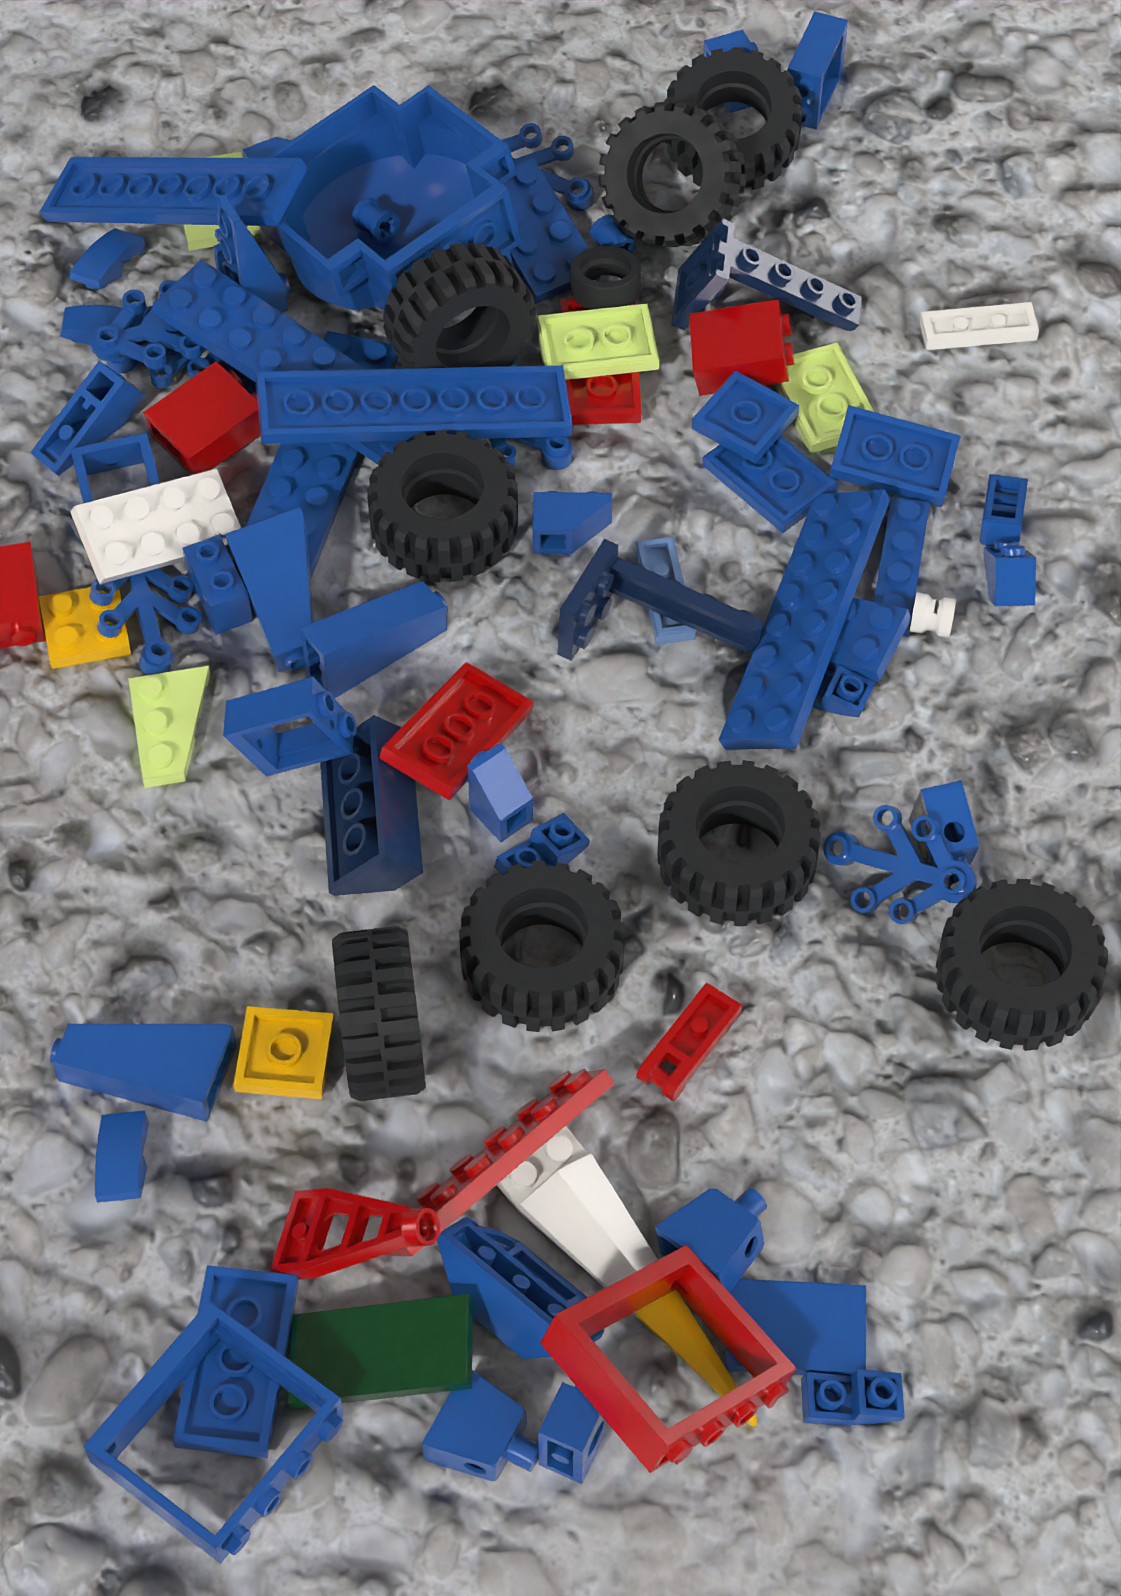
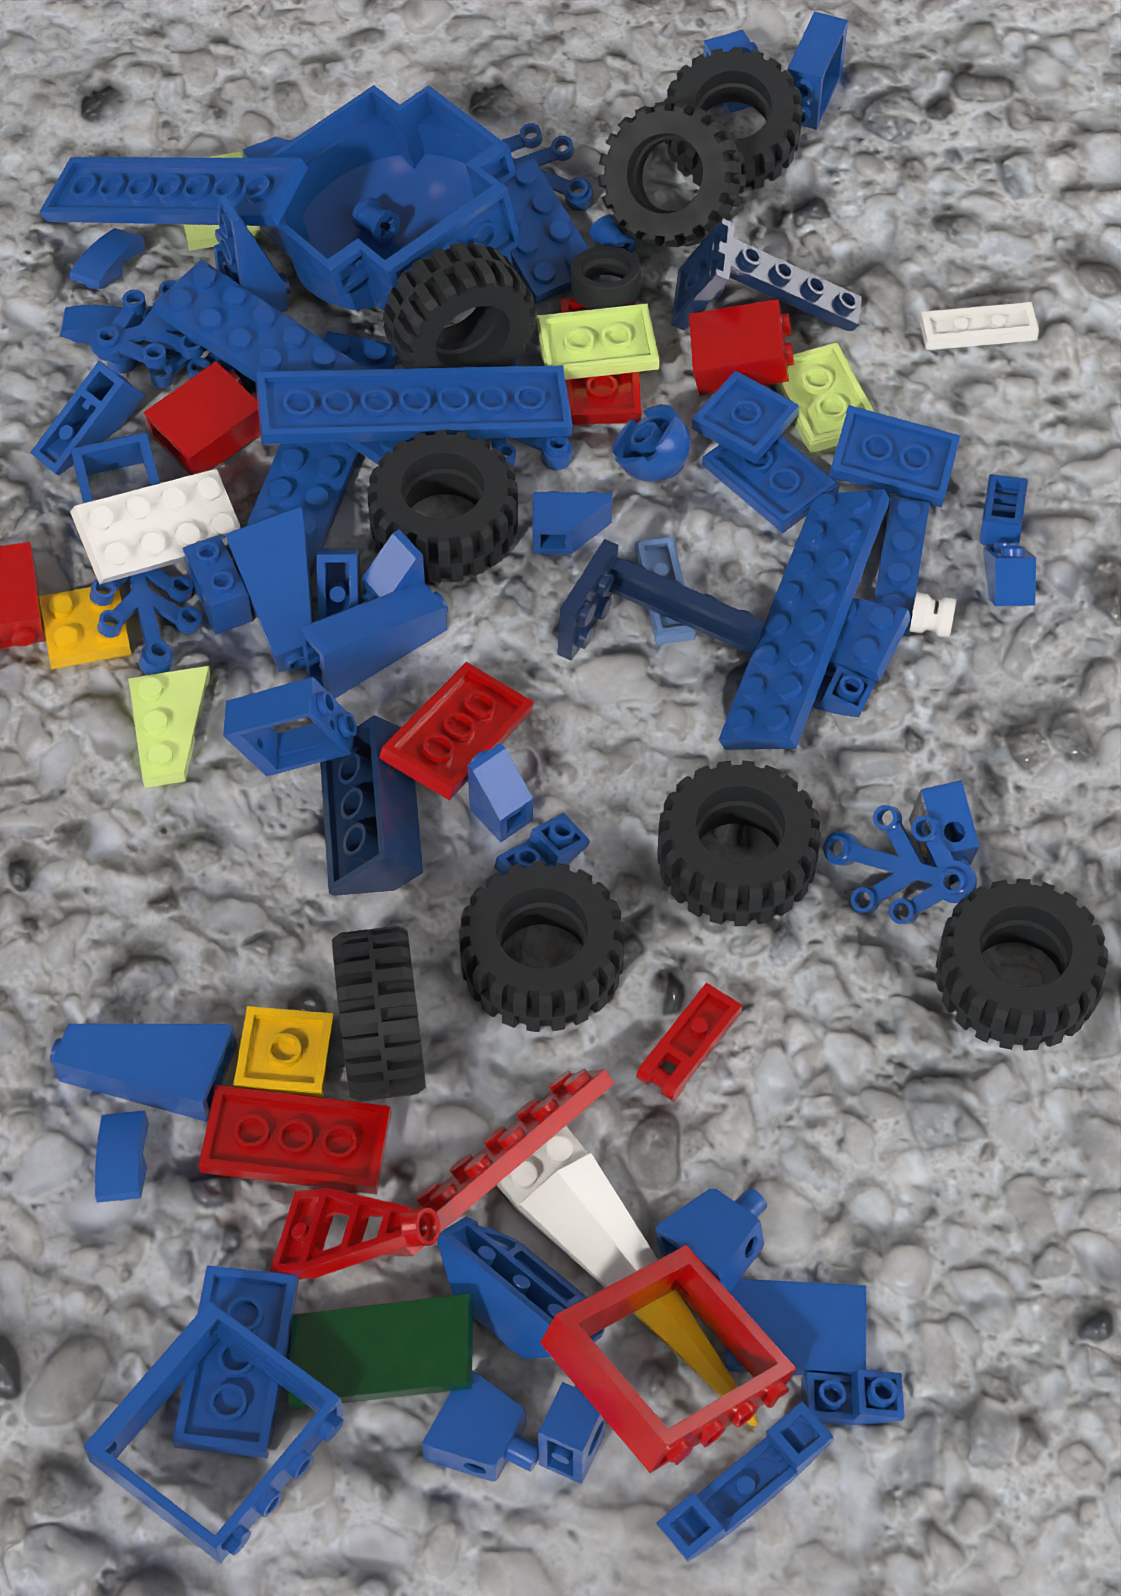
none -> red plate [198,1085,392,1195]
none -> blue slope [317,548,361,620]
none -> slope [361,529,425,603]
none -> blue cylinder [612,404,691,483]
none -> blue slope [656,1401,834,1562]

